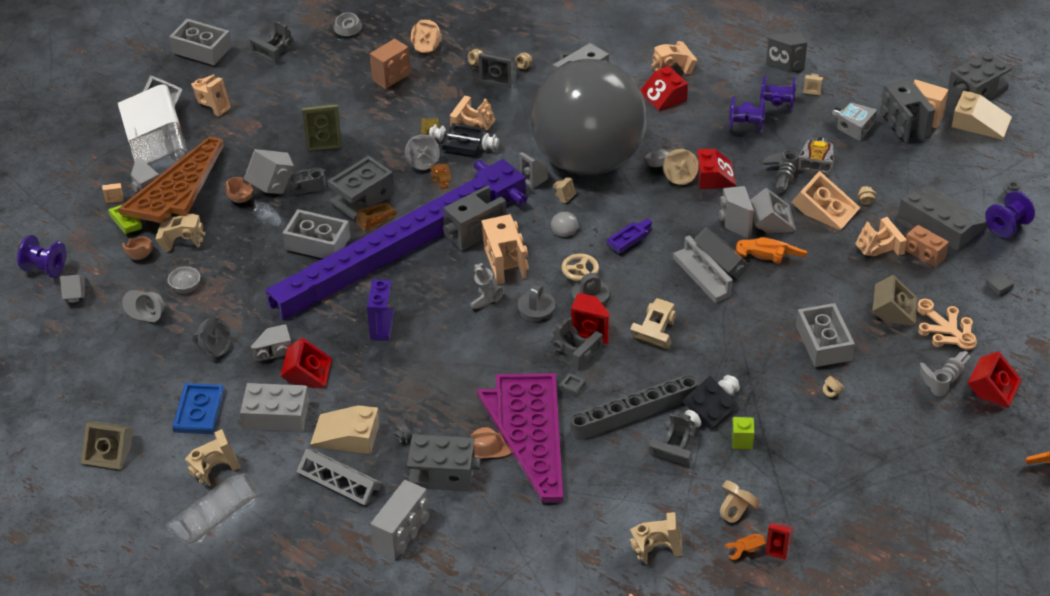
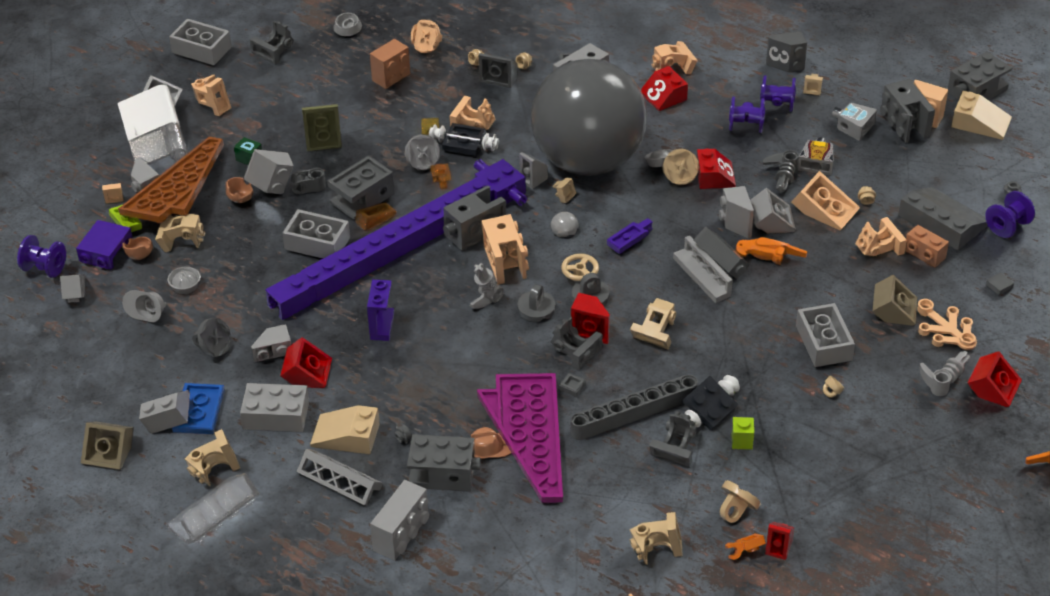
none -> dark purple panel [76,220,133,270]
none -> light grey slope [139,390,190,434]
none -> dark green brick [234,137,262,165]

